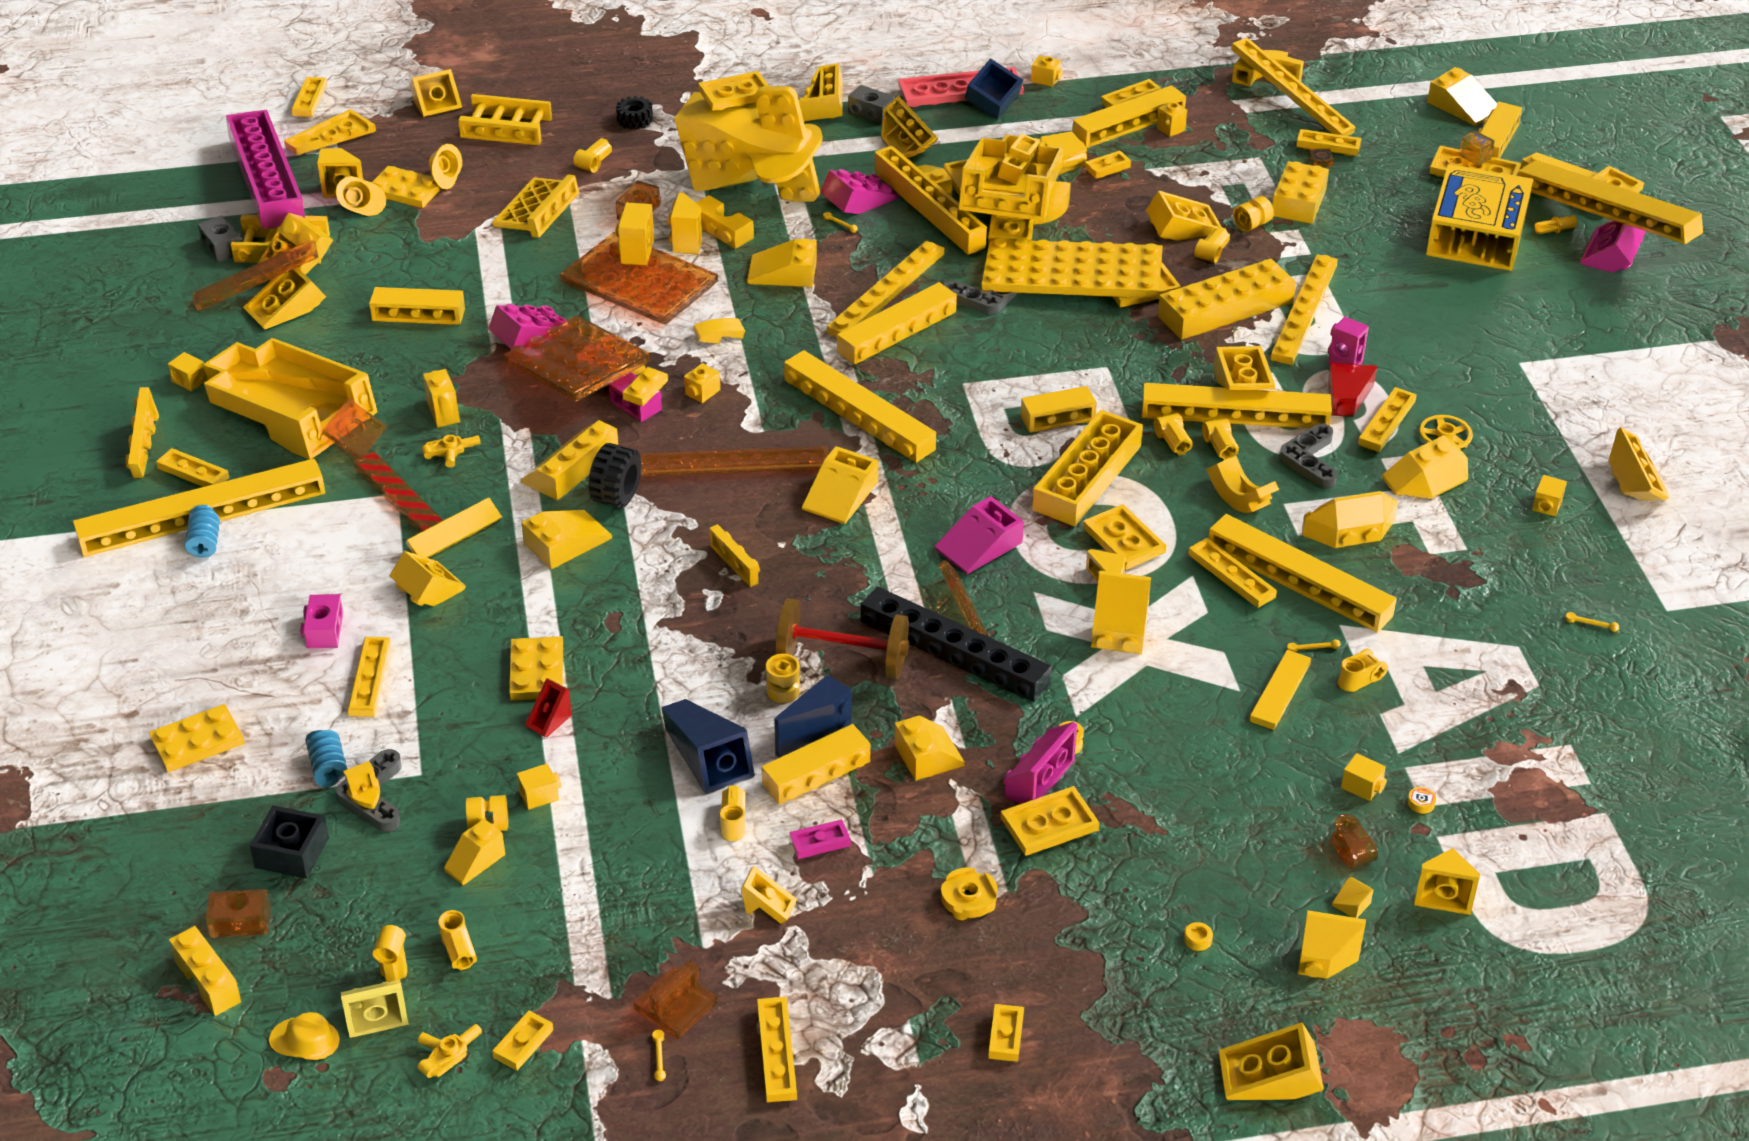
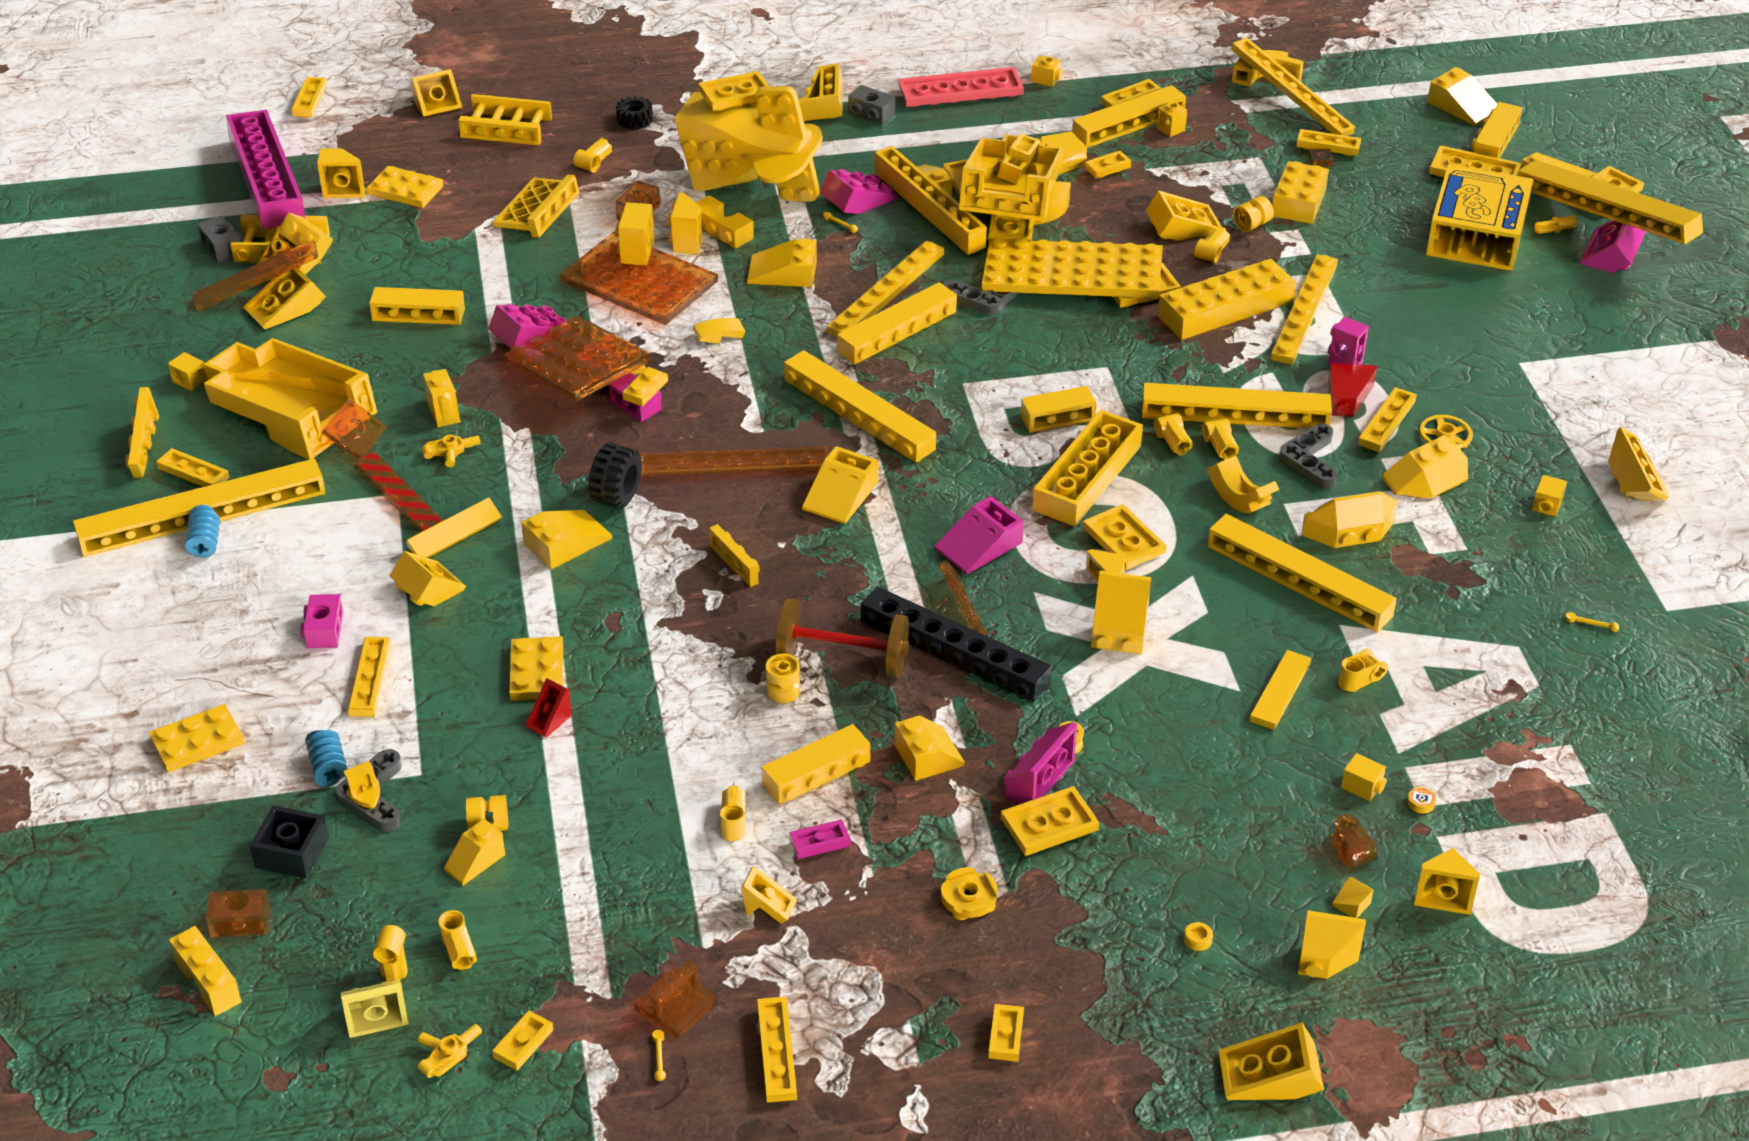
yellow piece [269,1012,340,1060] -> none
yellow wing [284,109,376,155] -> none
yellow piece [336,176,386,216] -> none
yellow piece [429,144,462,190] -> none
yellow brick [517,763,561,810] -> none
yellow slope [521,420,618,501] -> none
dark blue slope [661,699,755,794] -> none
yellow brick [684,363,720,403] -> none
dark blue slope [774,675,852,758] -> none
yellow wedge [881,96,938,159] -> none
dark blue piece [965,58,1023,120] -> none
yellow plate [1188,538,1277,608] -> none
yellow slope [1213,346,1276,390] -> none
yellow hinge [1287,639,1341,652] -> none
clear yellow brick [1459,130,1495,166] -> none

